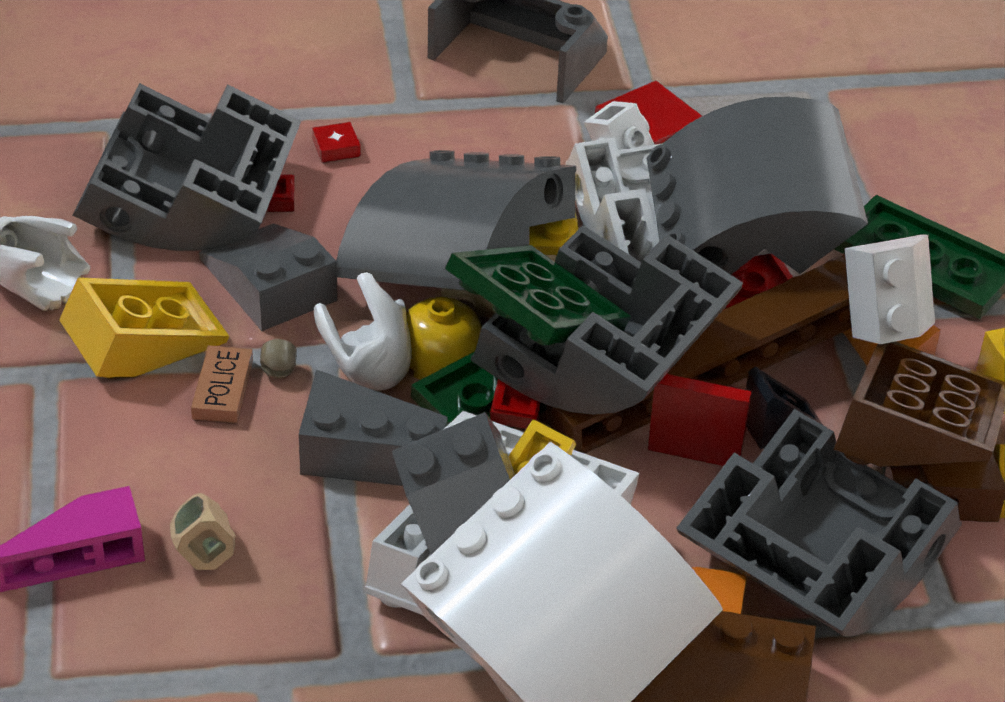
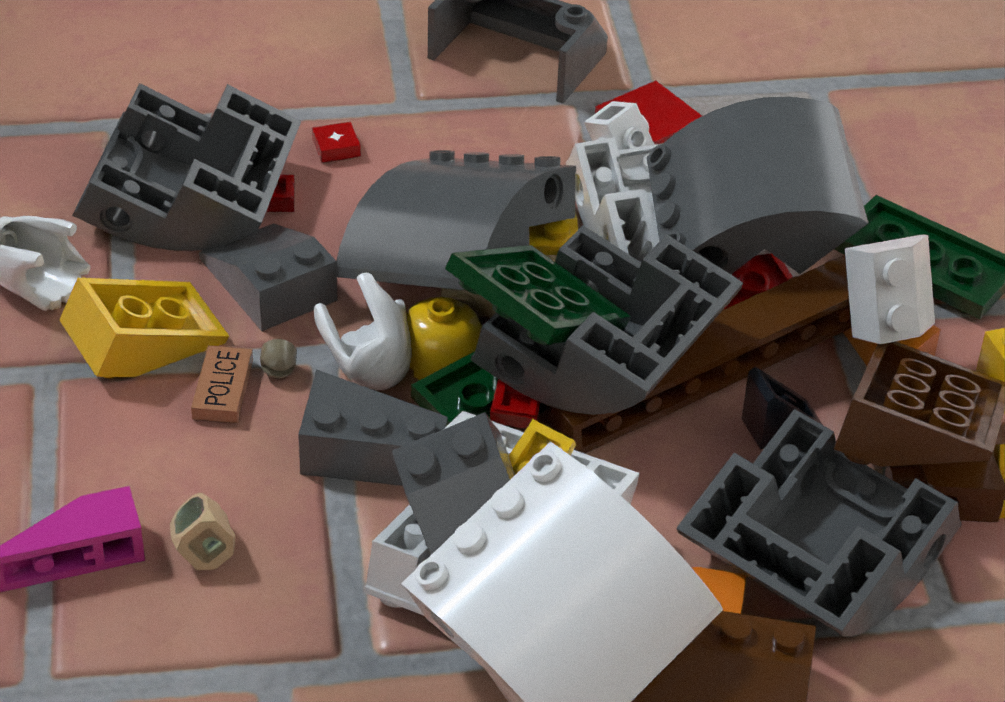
red tile [648,374,751,466] -> none

